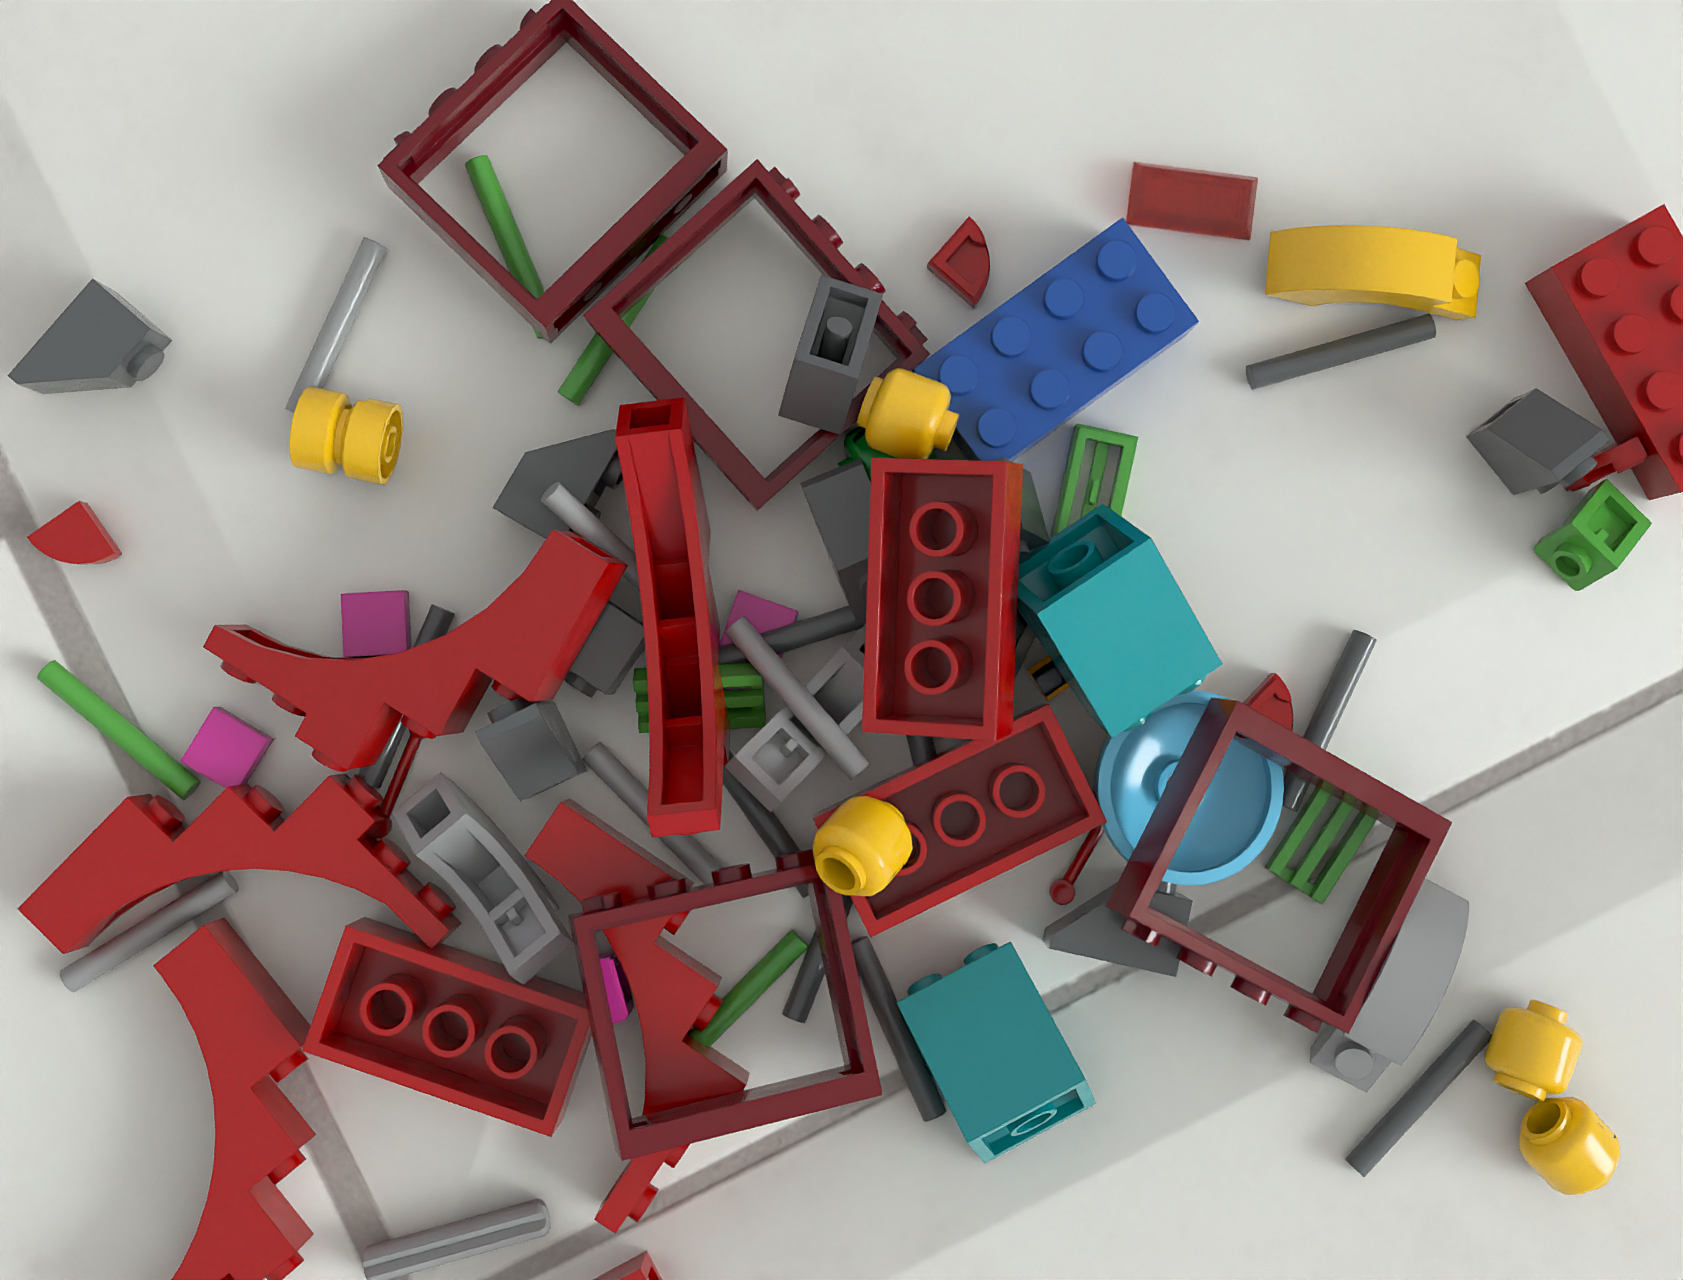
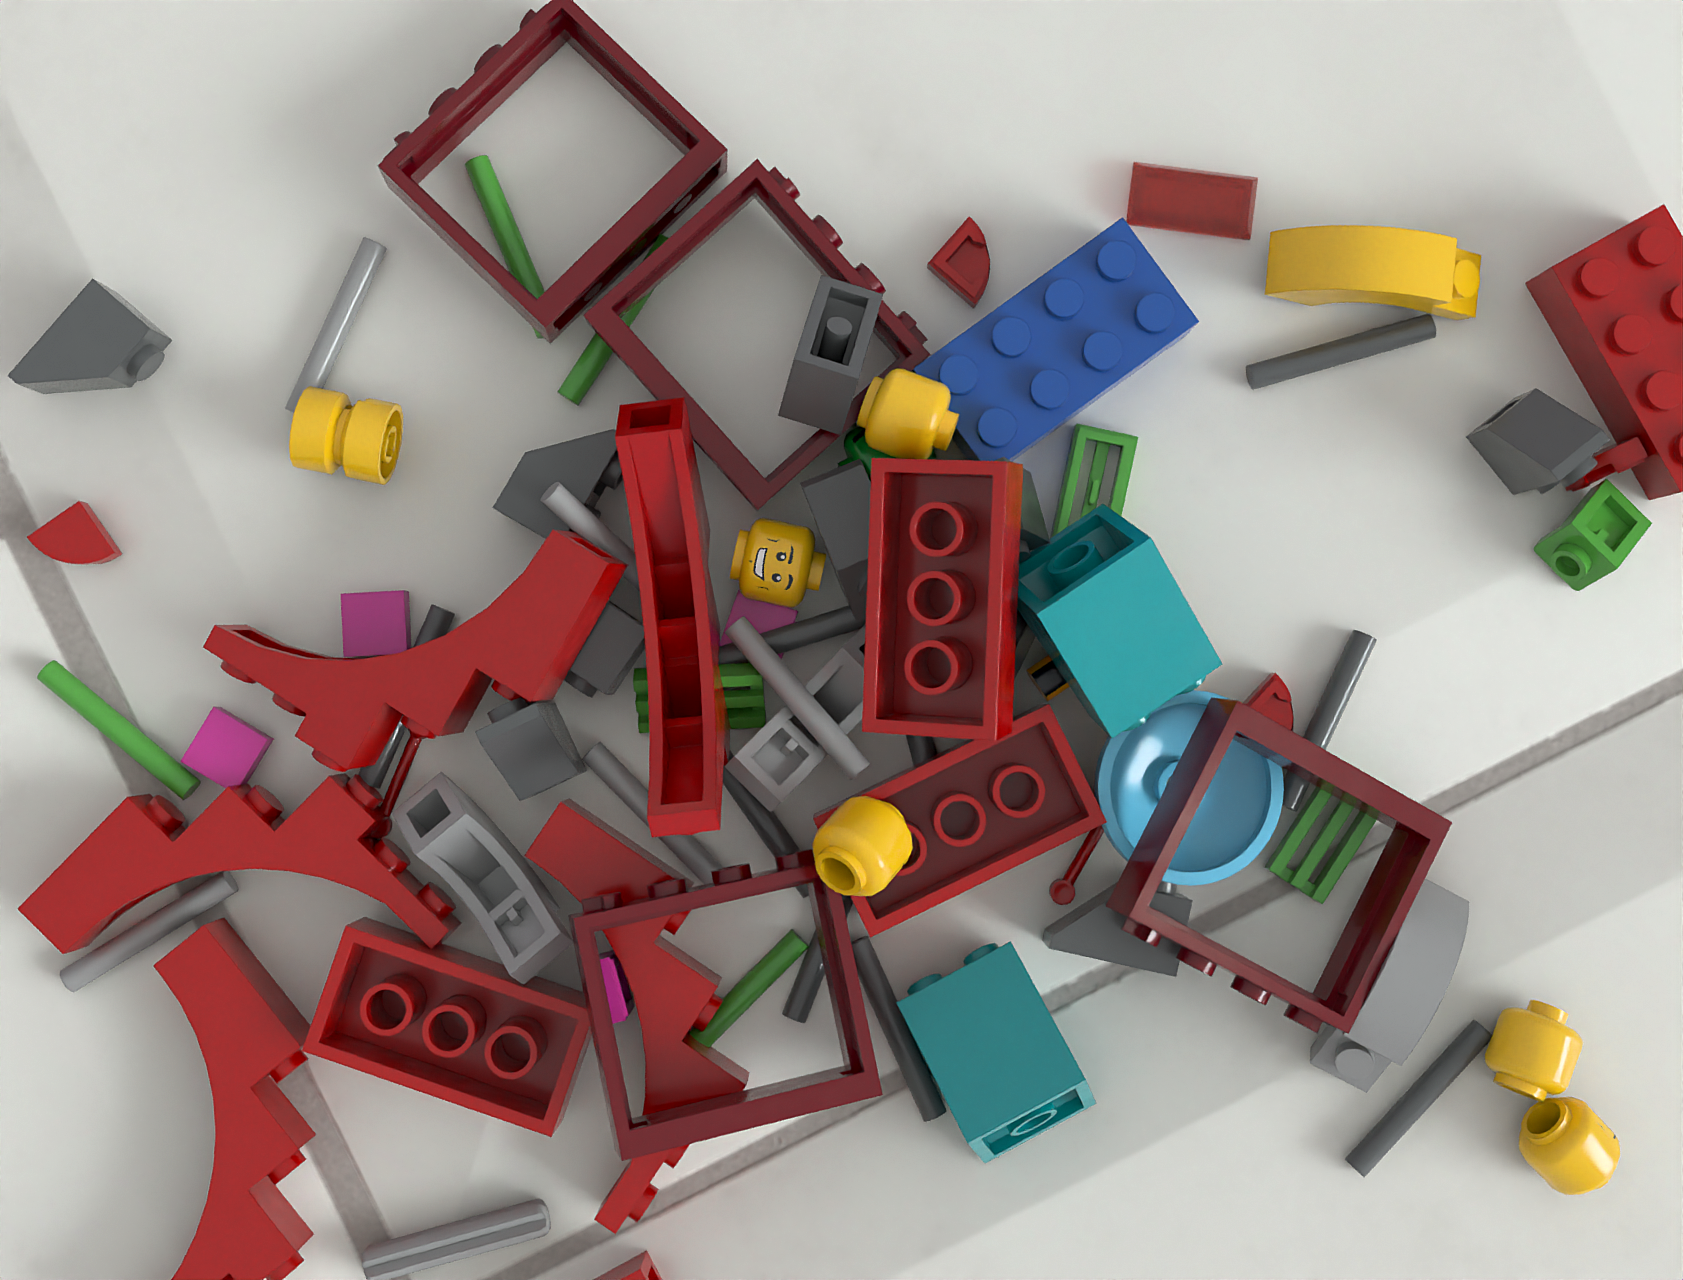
none -> yellow head [730,518,826,608]

